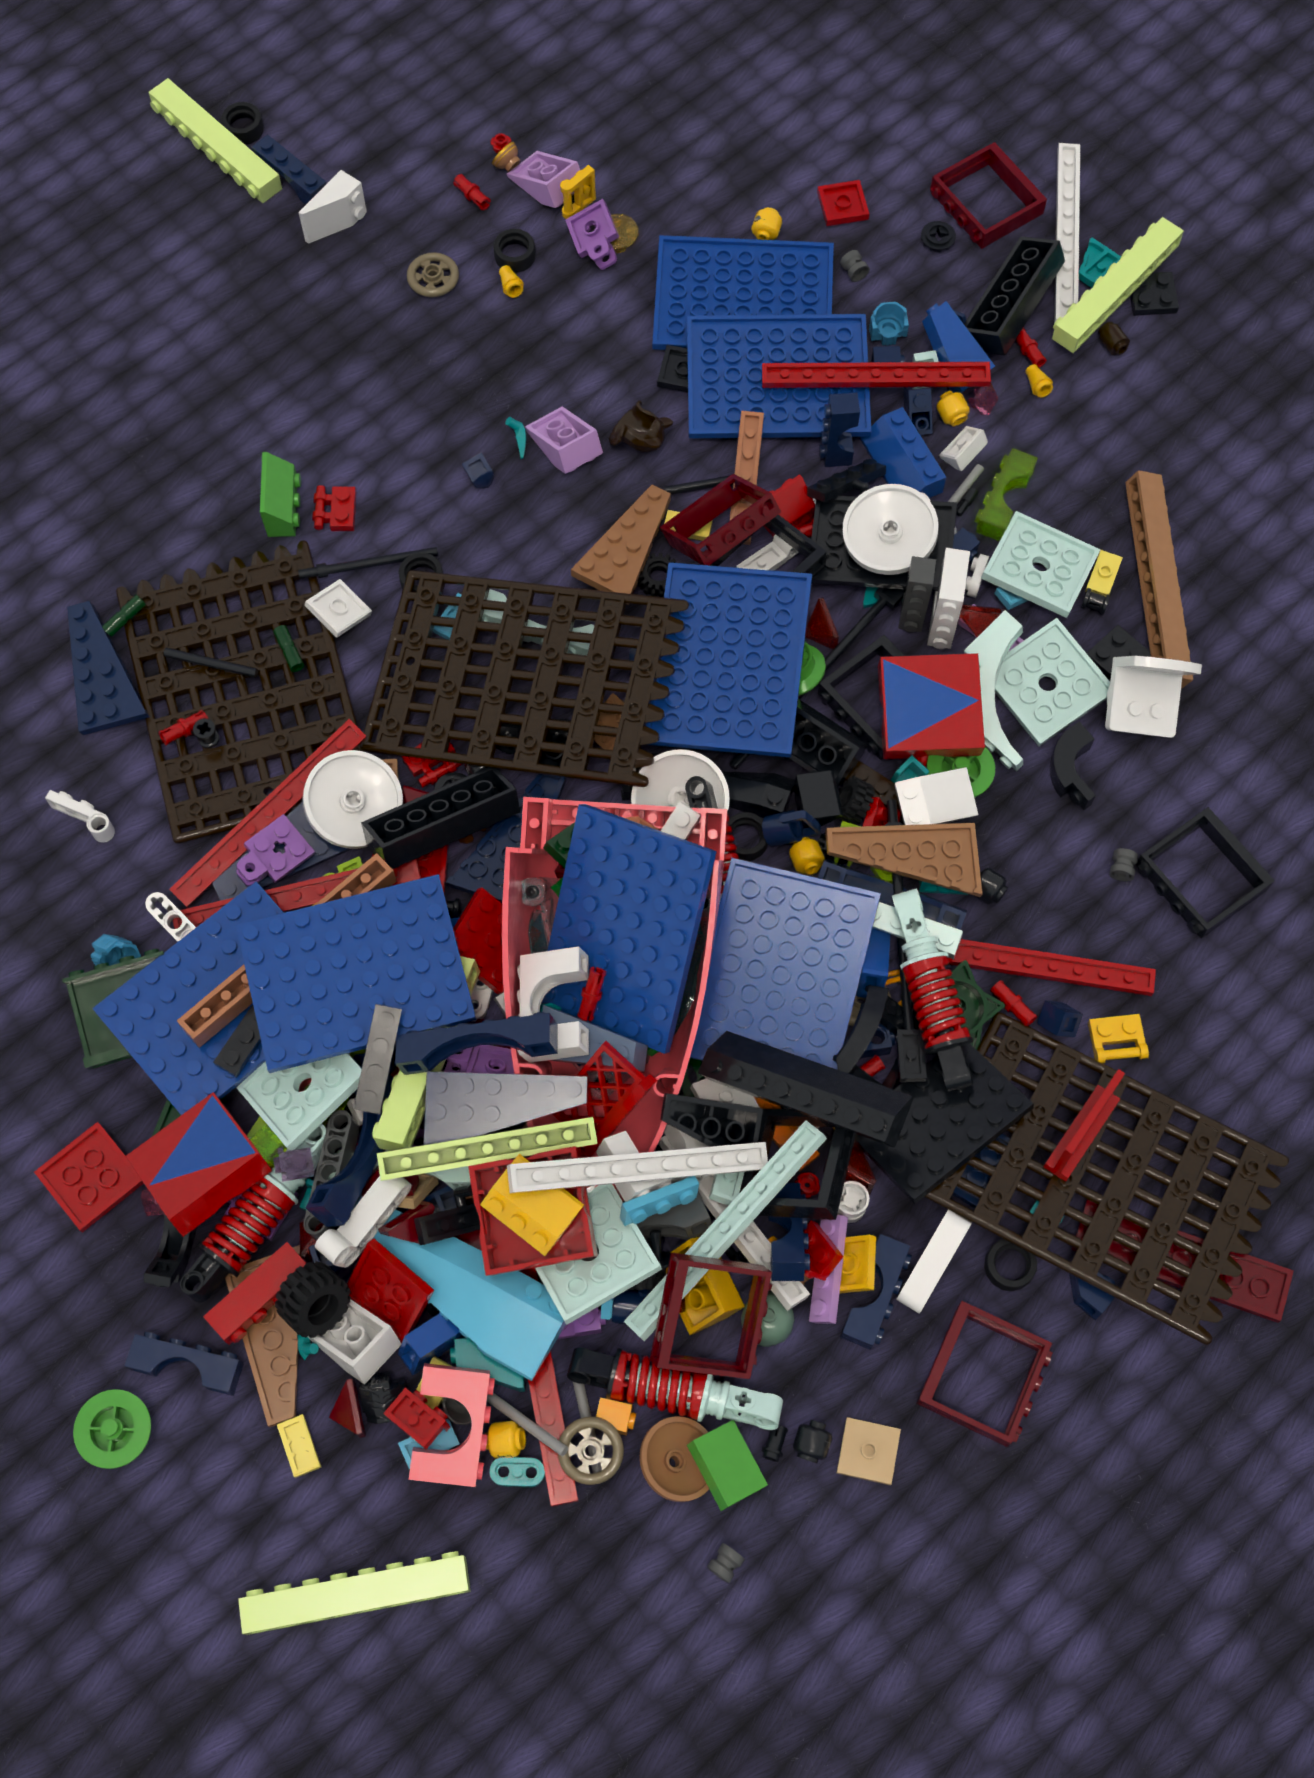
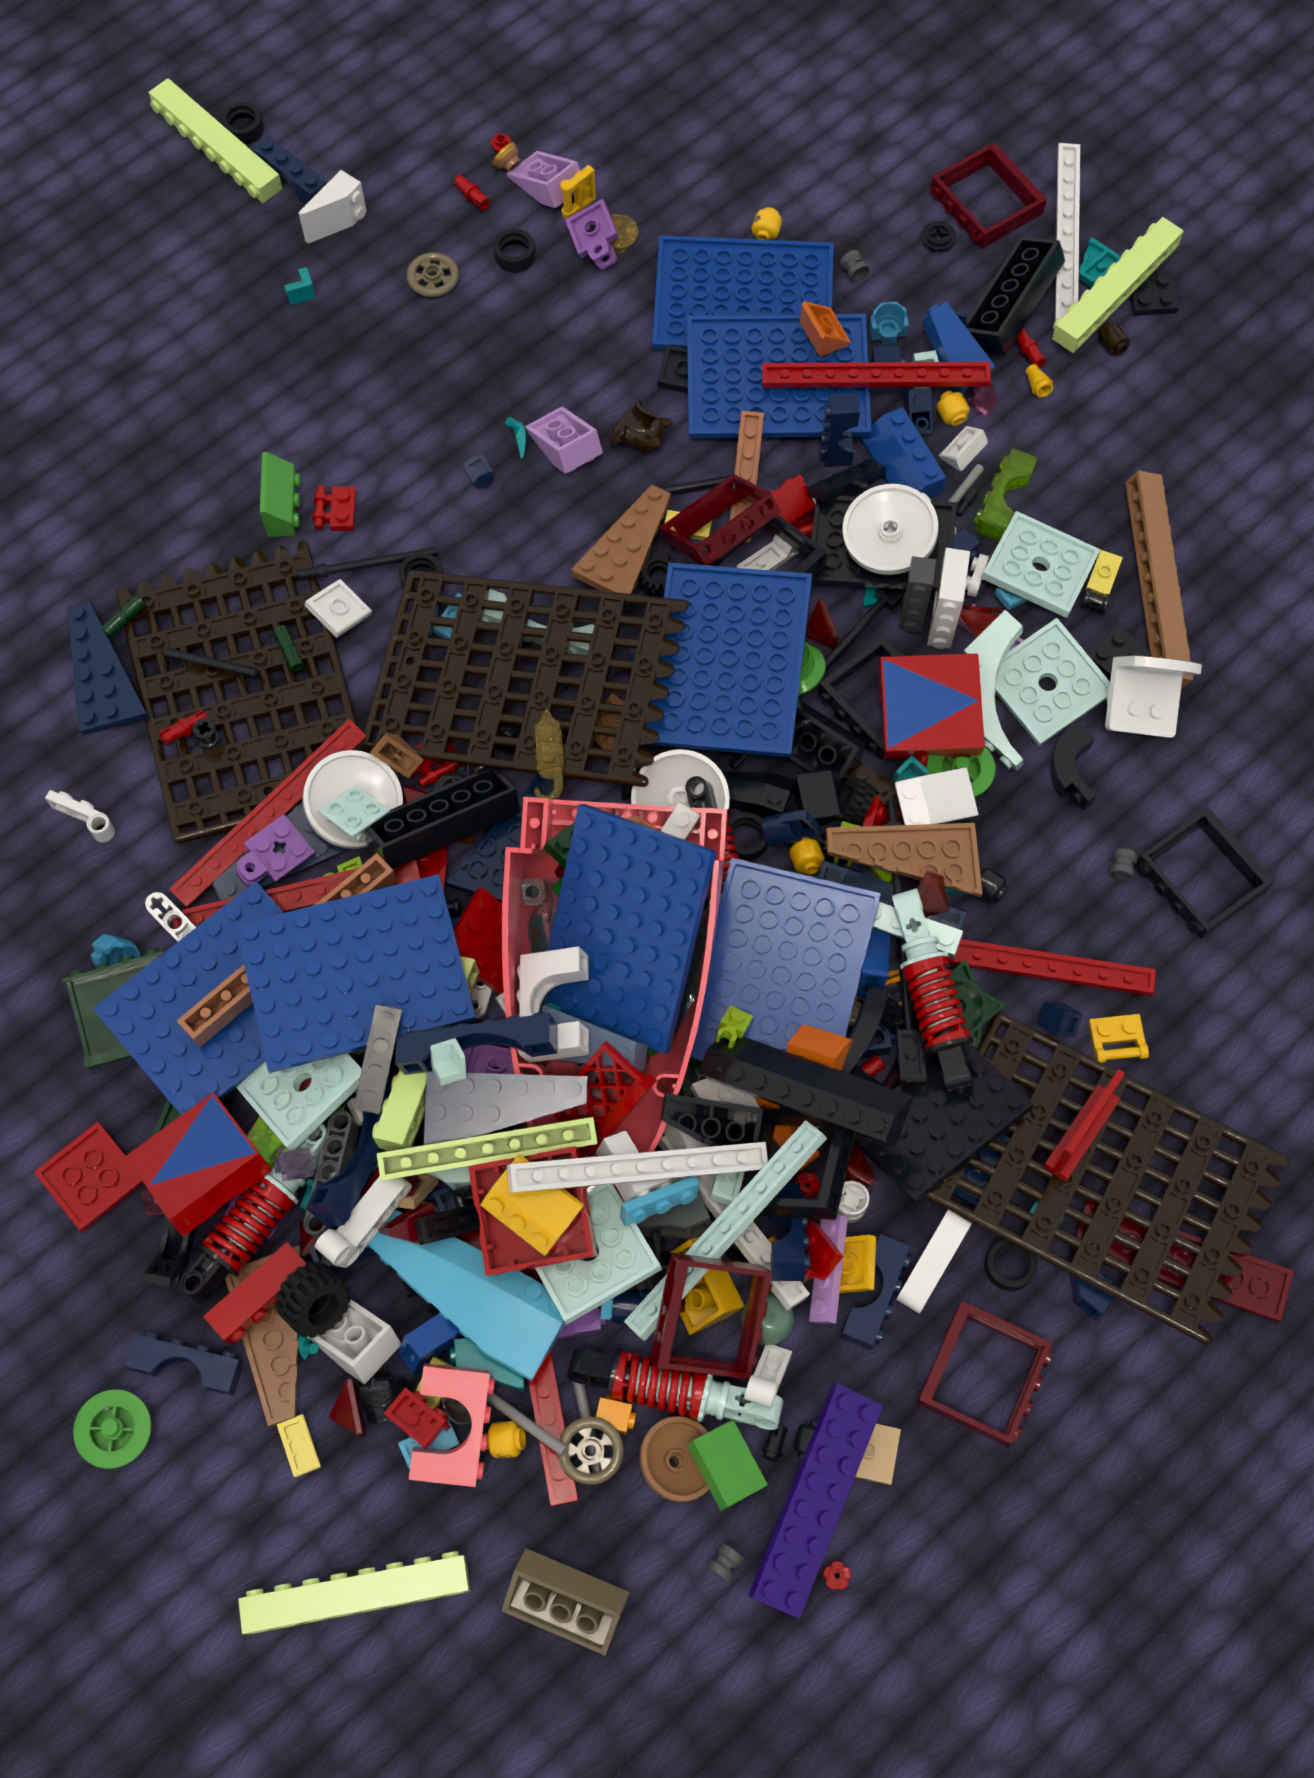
black plate [213,1004,261,1078] -> none
red plate [347,1238,434,1344] -> none
teal plate [489,1457,545,1487] -> none
yellow cone [499,265,524,298] -> none
red pin [577,967,606,1021] -> none
red plate [817,180,869,226] -> none
red pin [990,980,1038,1026] -> none
none -> teal panel [285,267,316,305]
none -> light aqua hinge [318,785,390,843]
none -> medium nougat slope [371,733,423,778]
none -> light aqua panel [430,1038,466,1086]
none -> dark tan slope [502,1548,629,1656]
none -> clear yellow plate [534,709,563,800]
none -> lime plate [715,1005,753,1049]
none -> white plate [744,1345,792,1408]
none -> dark purple plate [748,1382,883,1619]
none -> orange slope [787,1024,852,1071]
none -> orange slope [800,301,851,357]
none -> red plate [823,1561,851,1590]
none -> clear red slope [917,870,949,917]

